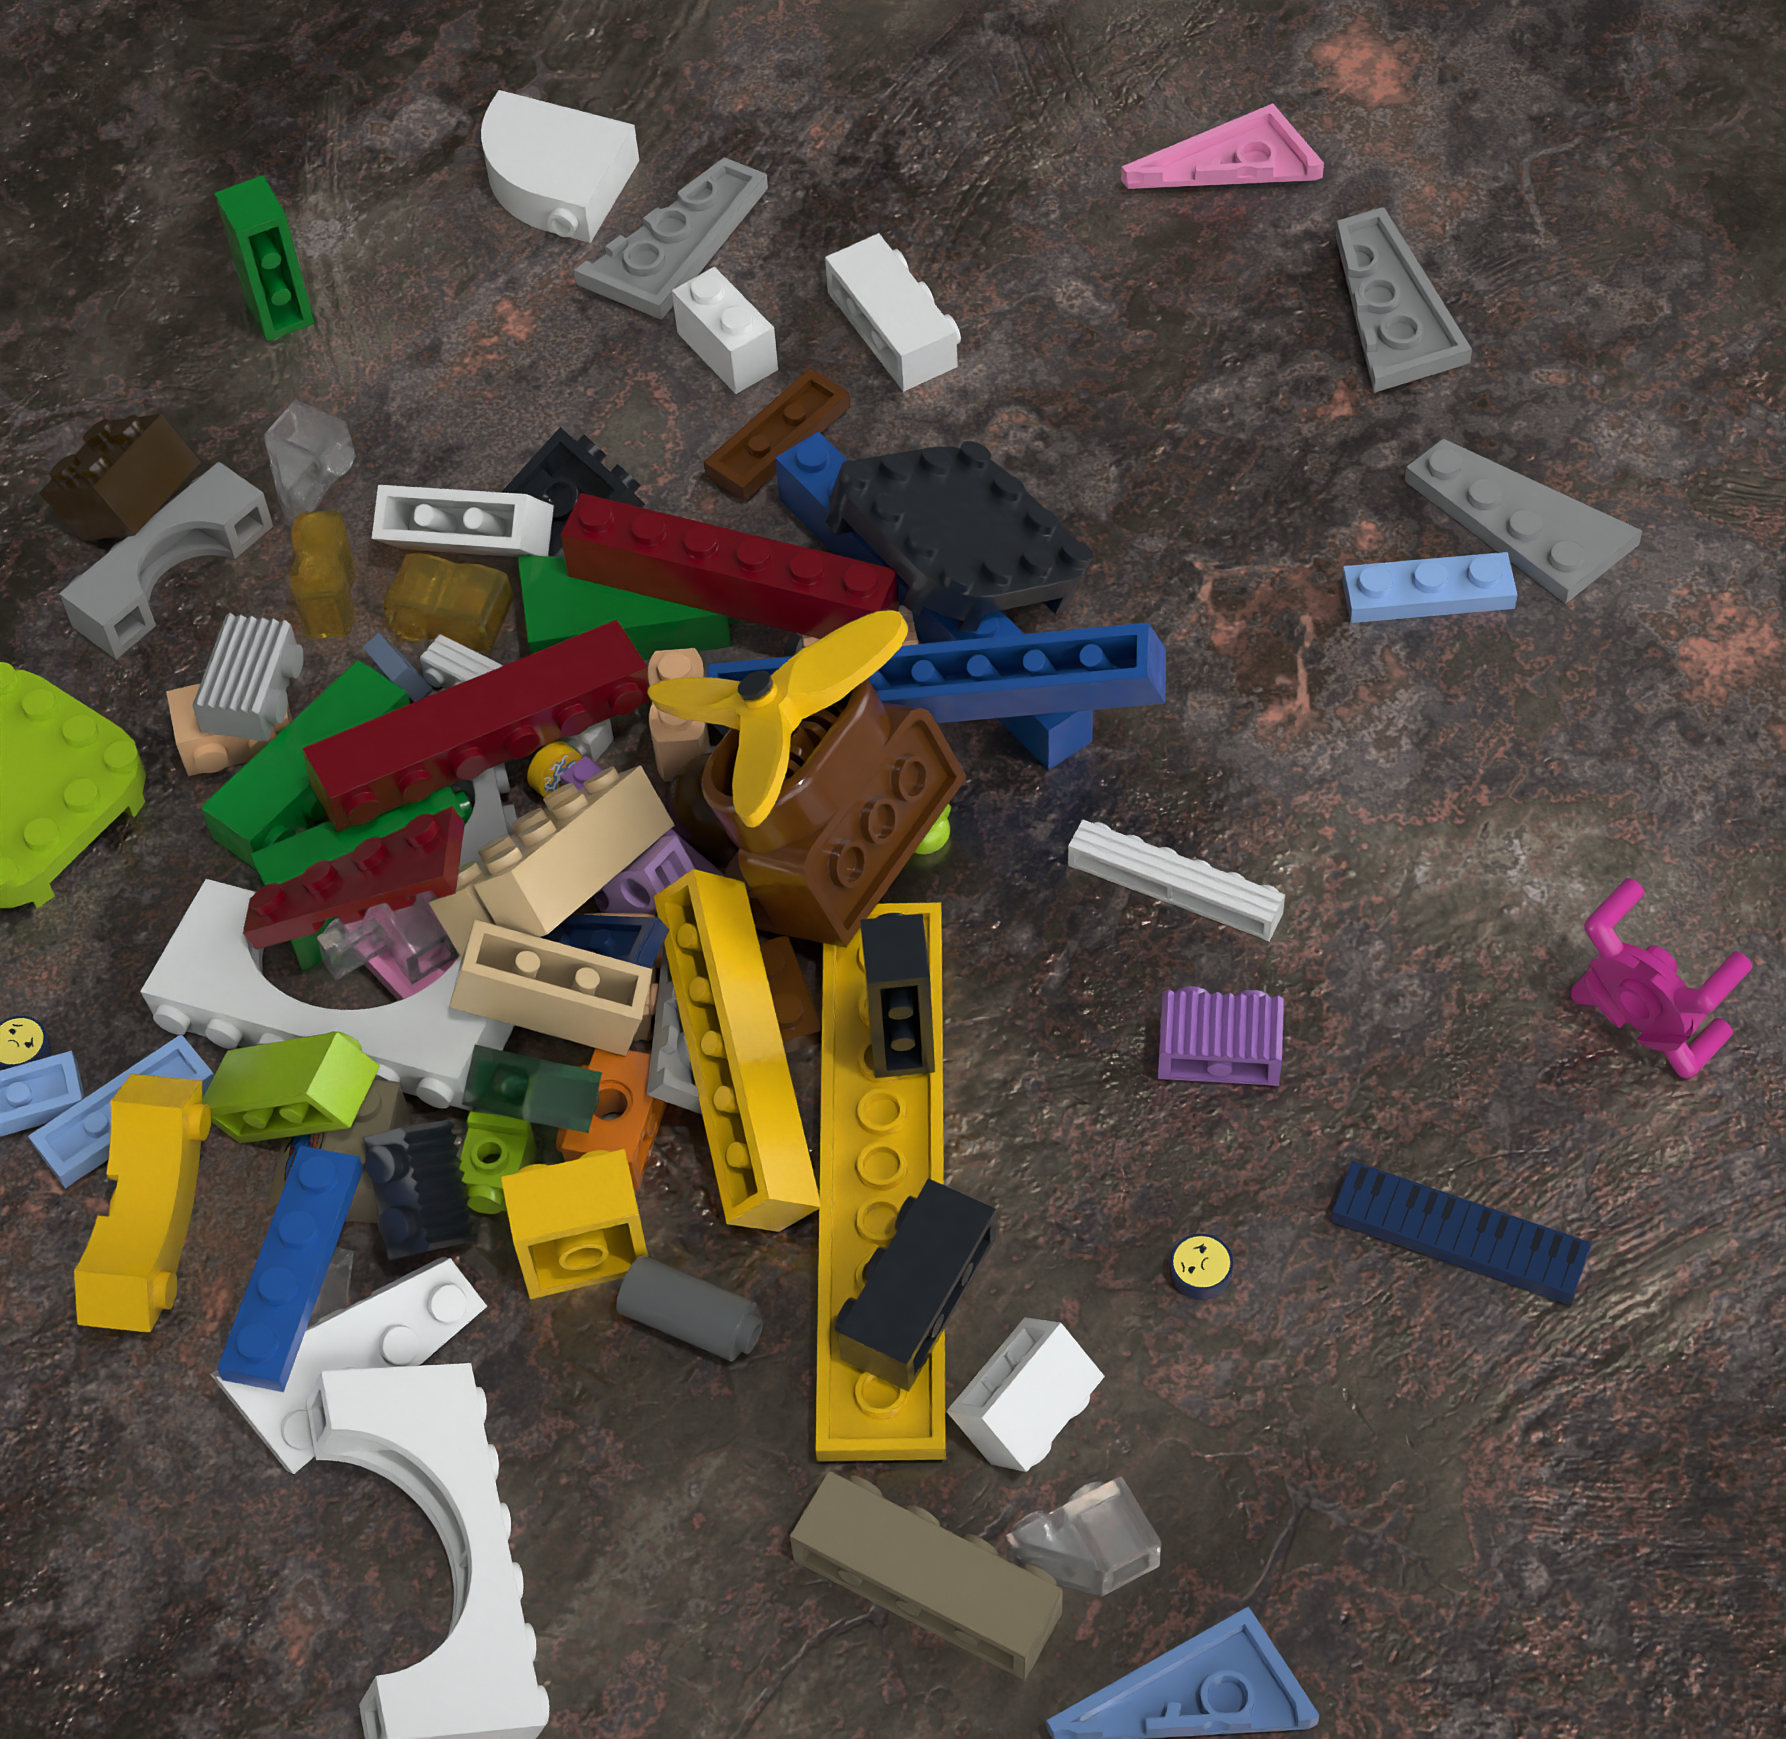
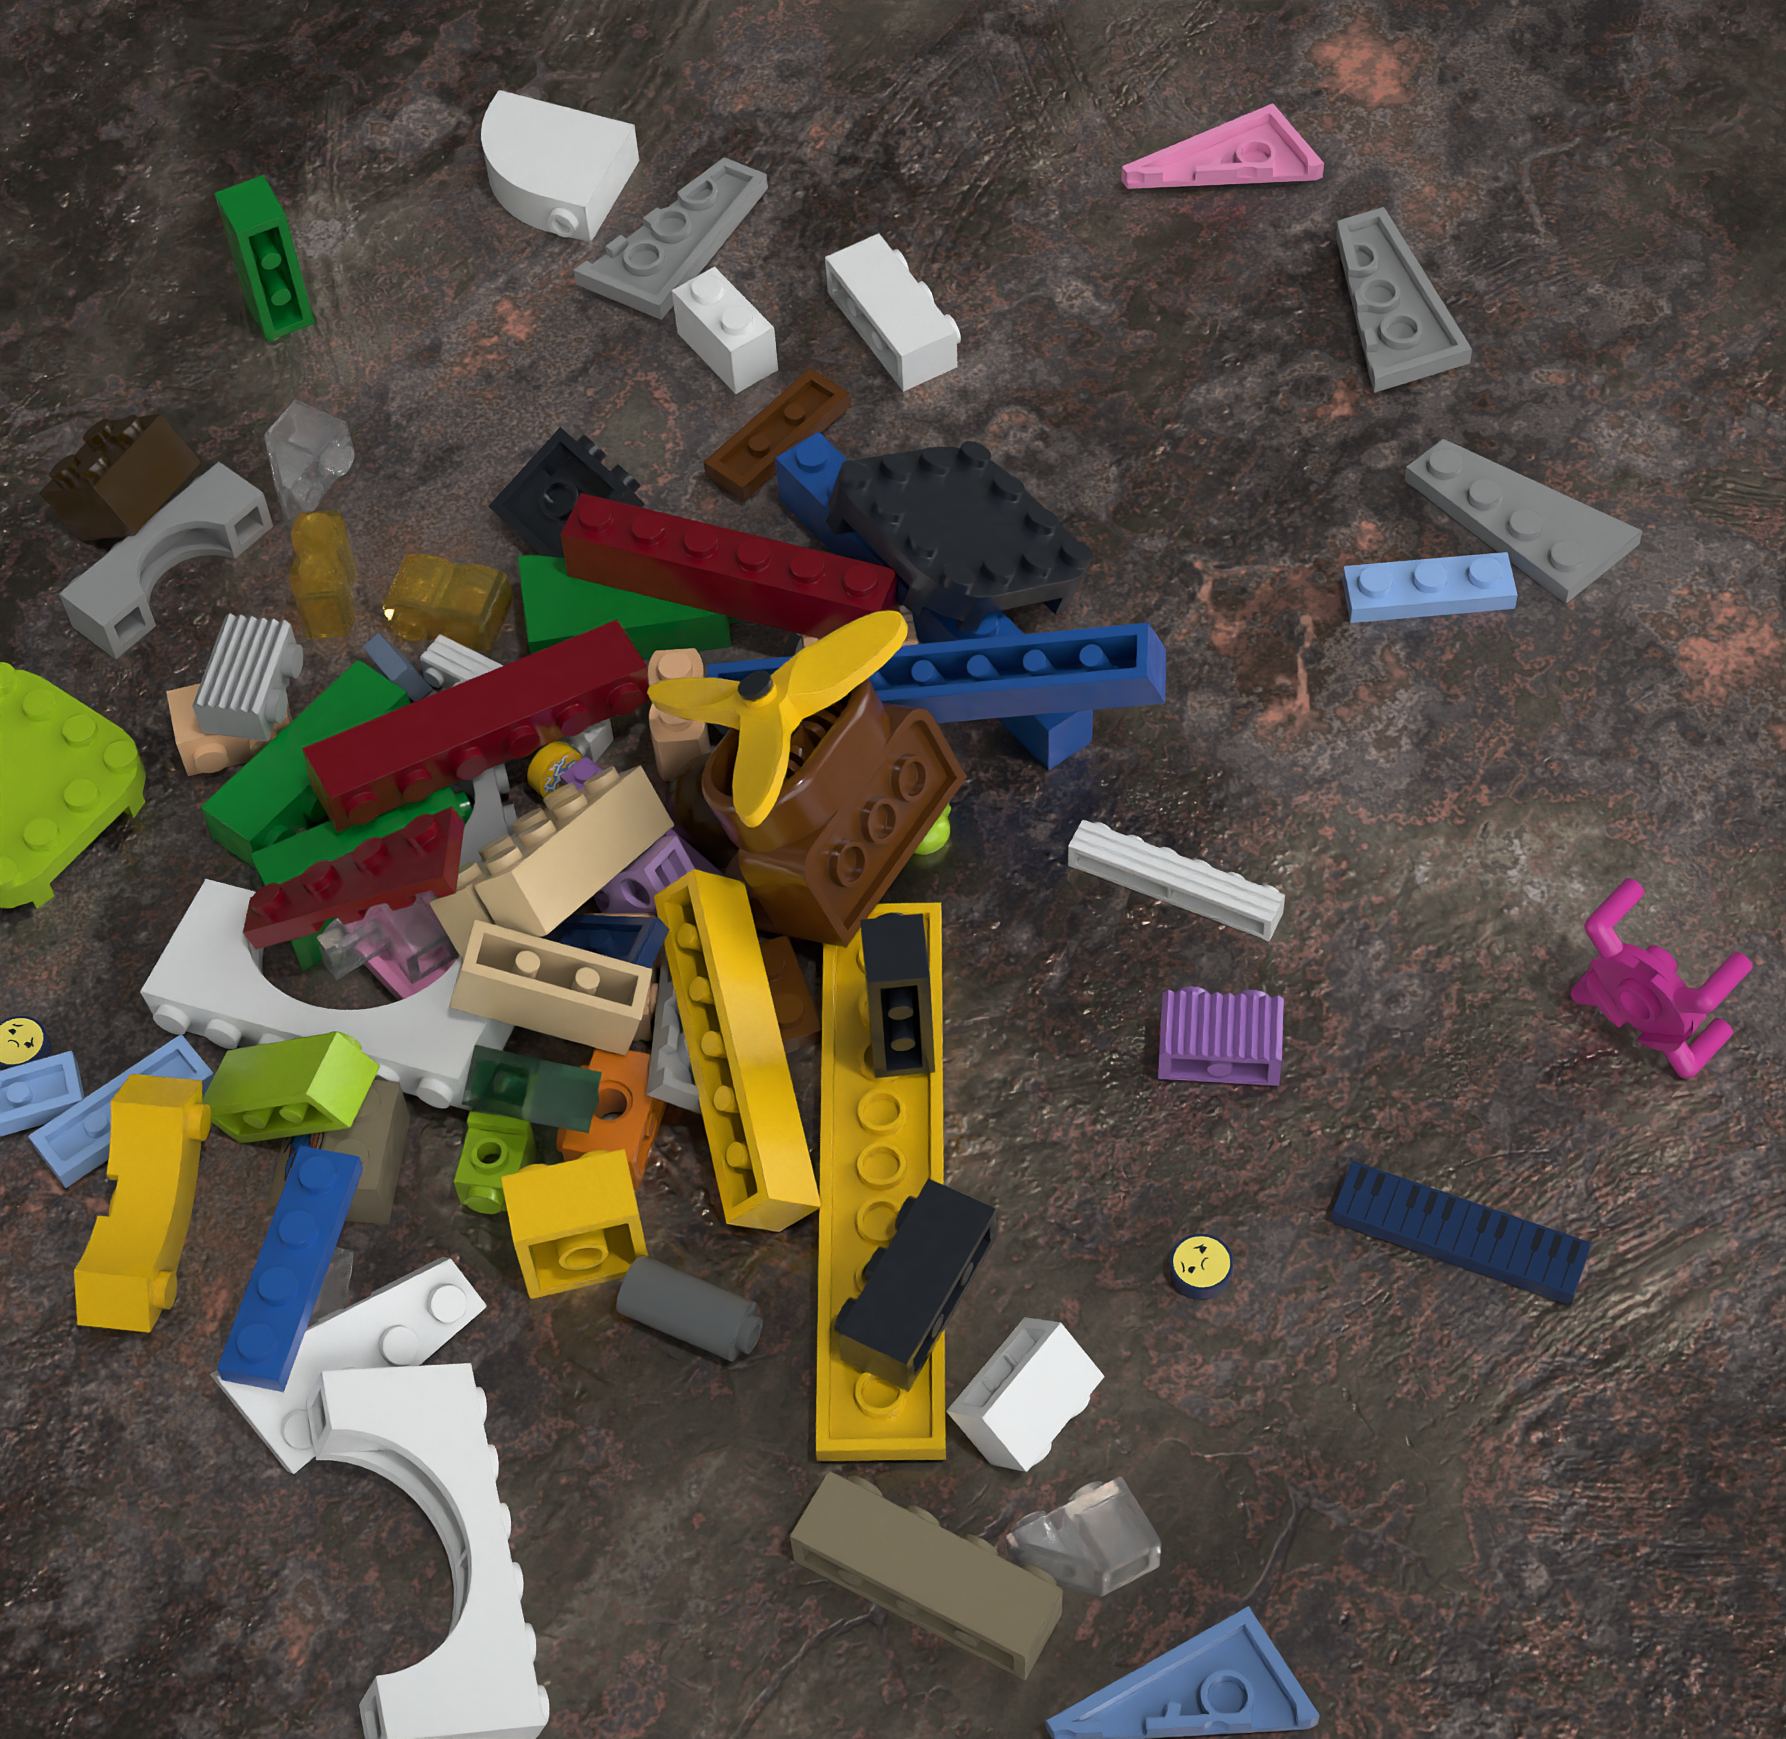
black brick [363,1120,478,1260] -> none
white brick [372,485,554,557] -> none

